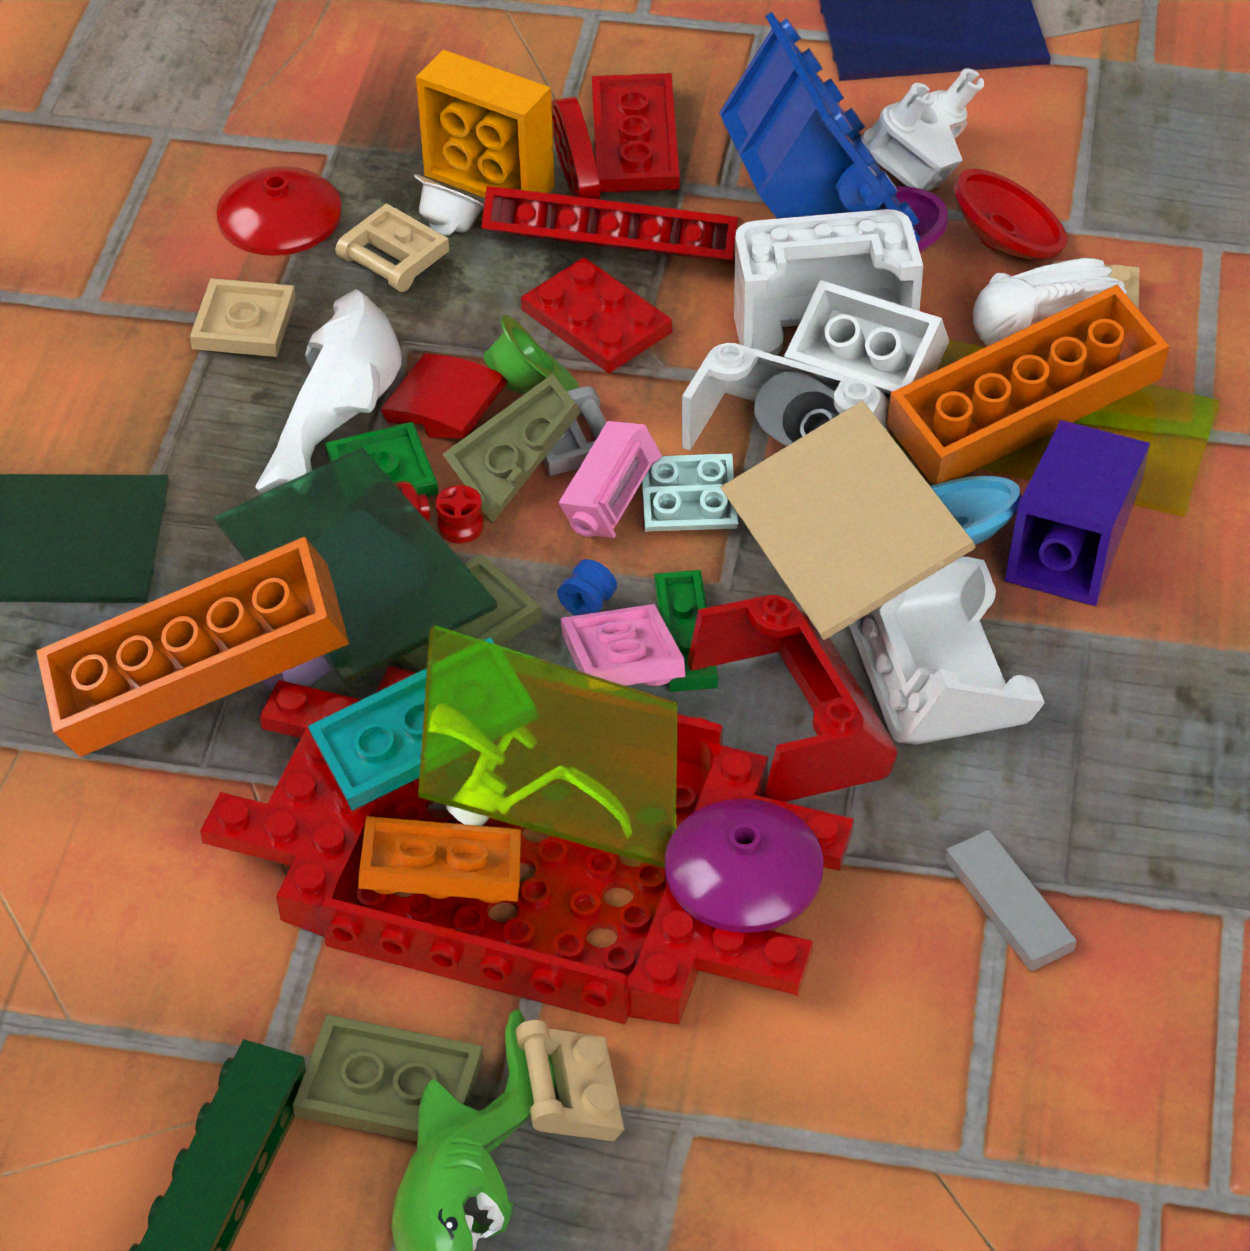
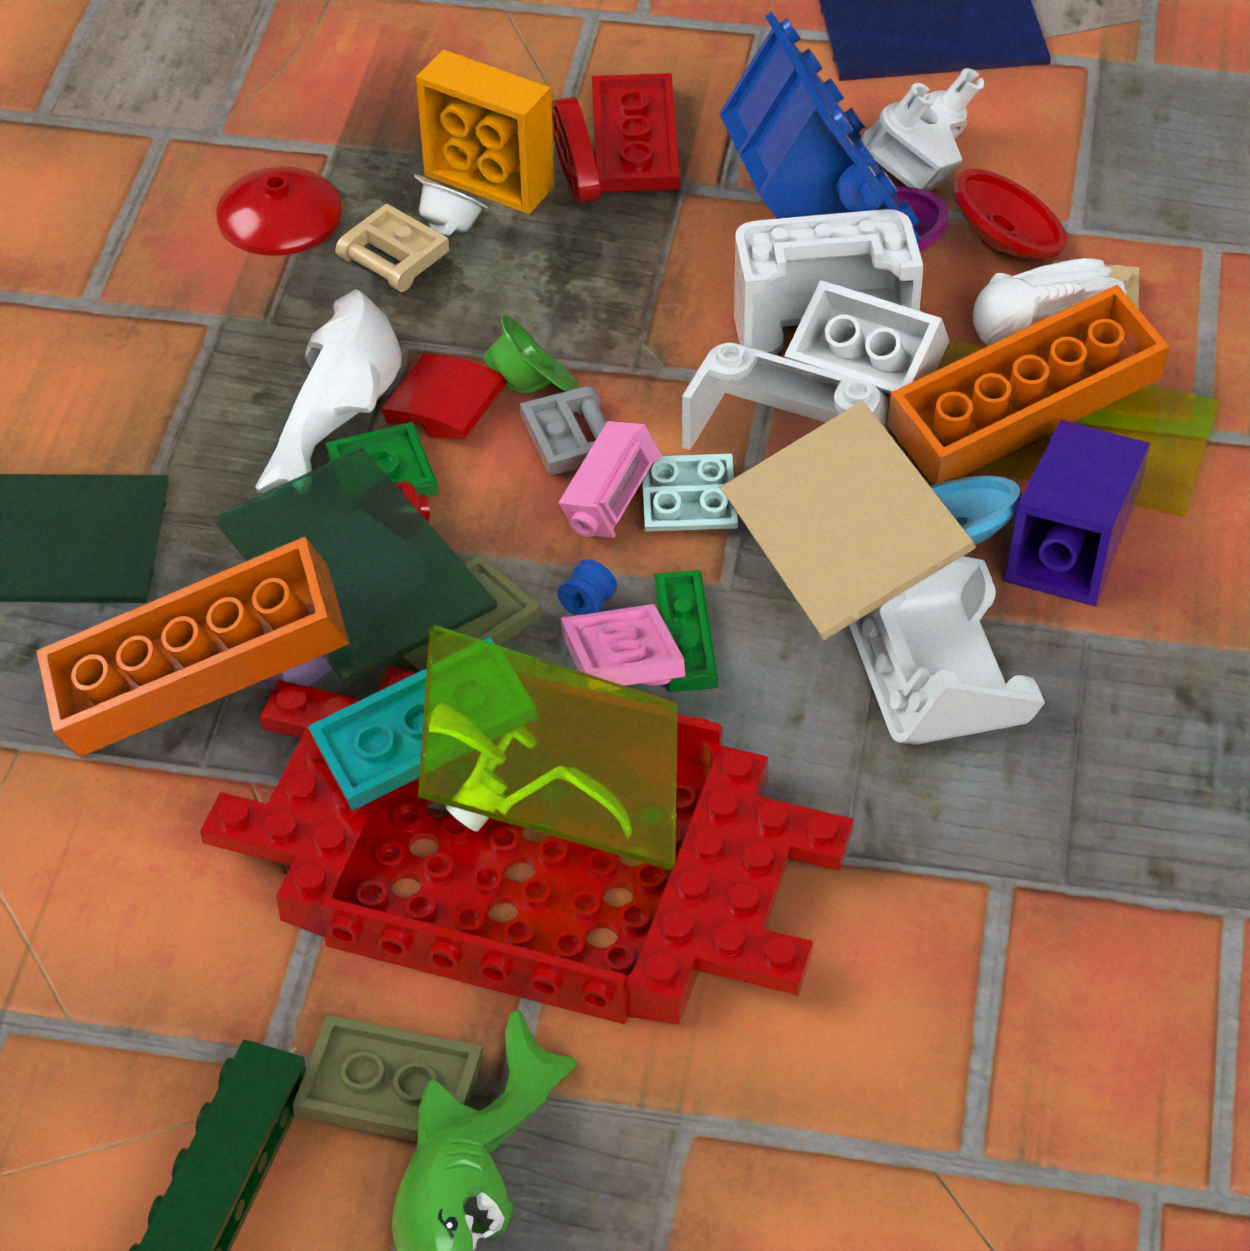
tan plate [190,278,296,357] -> none
orange plate [358,816,521,903] -> none
red wheel [435,485,484,544] -> none
olive wing [443,374,581,523] -> none
red brick [481,186,744,263] -> none
tan plate [515,1020,624,1142] -> none
red plate [521,257,672,374] -> none
magenta dish [665,799,823,933] -> none
red windscreen [687,595,897,802] -> none
dark grey piece [754,371,840,447] -> none
light grey tile [945,830,1077,972] -> none

